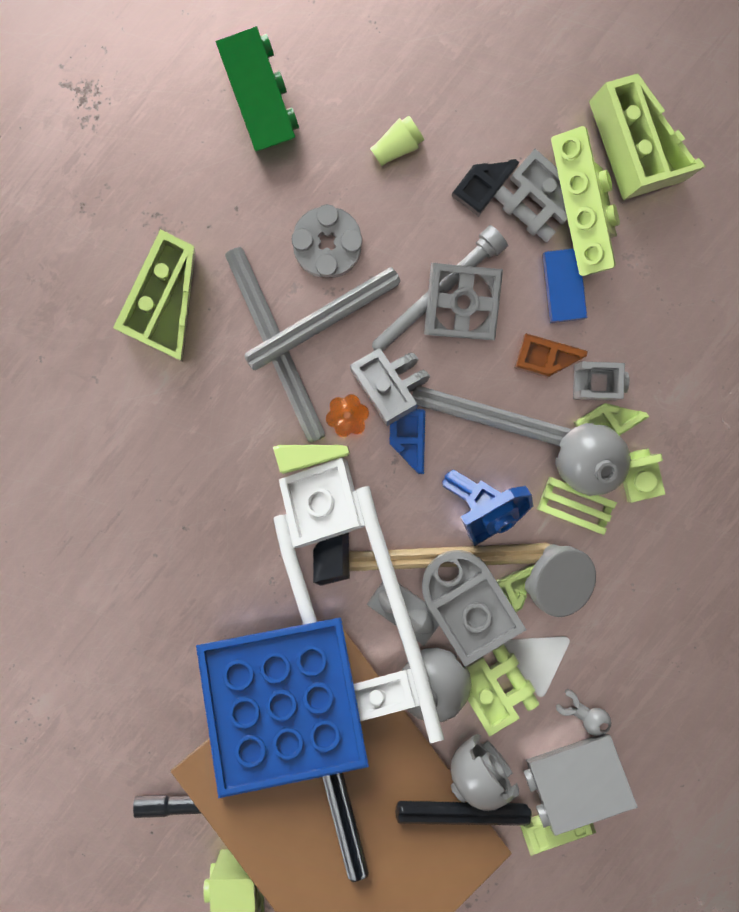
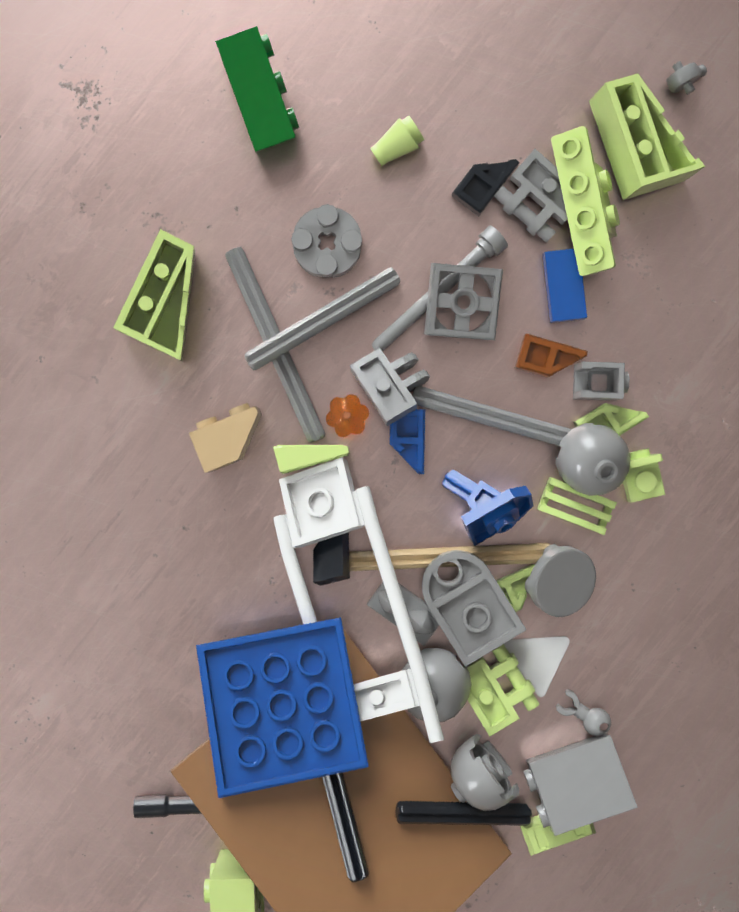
none -> tan slope [189,403,262,473]
none -> light grey piece [666,61,707,95]

